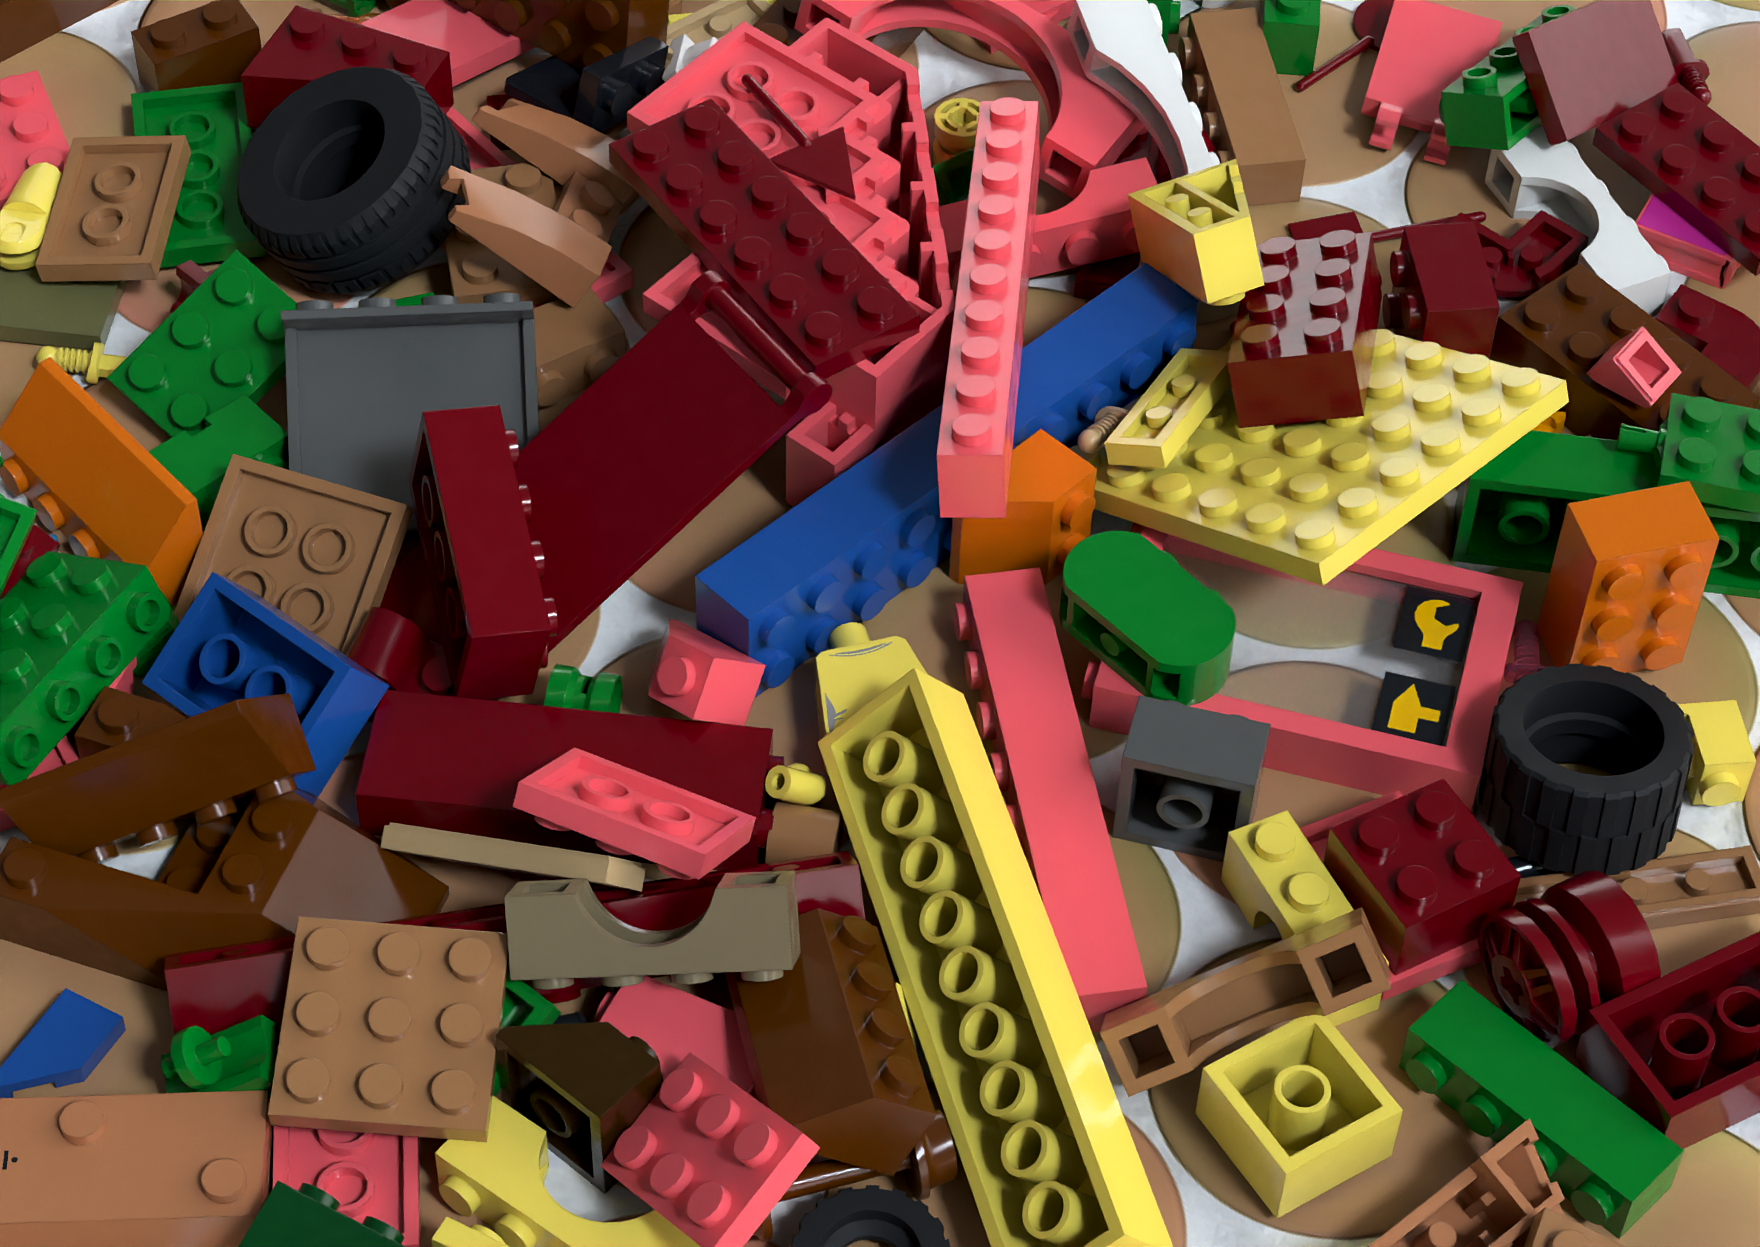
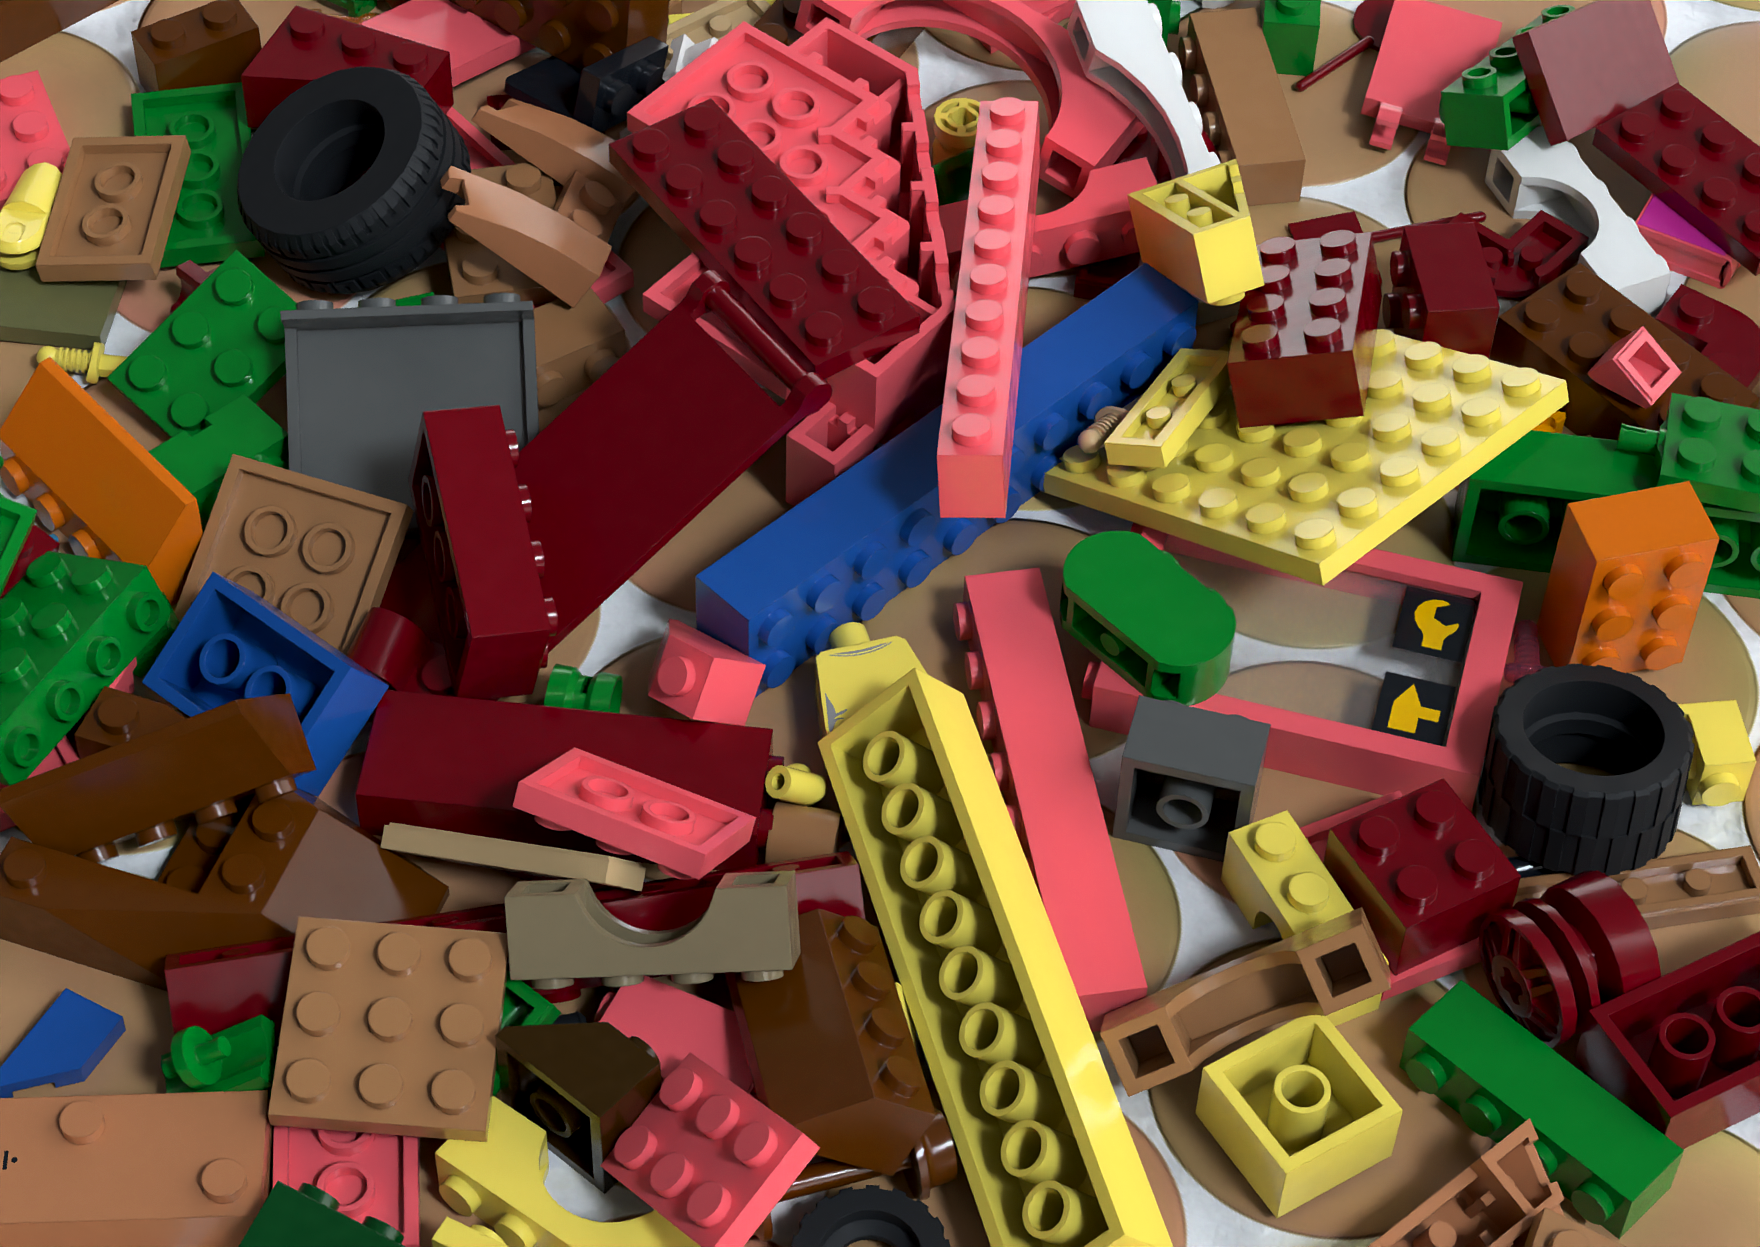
dark red piece [741,74,856,200] -> none
orange slope [949,429,1097,585] -> none
dark red piece [1662,28,1712,105] -> none

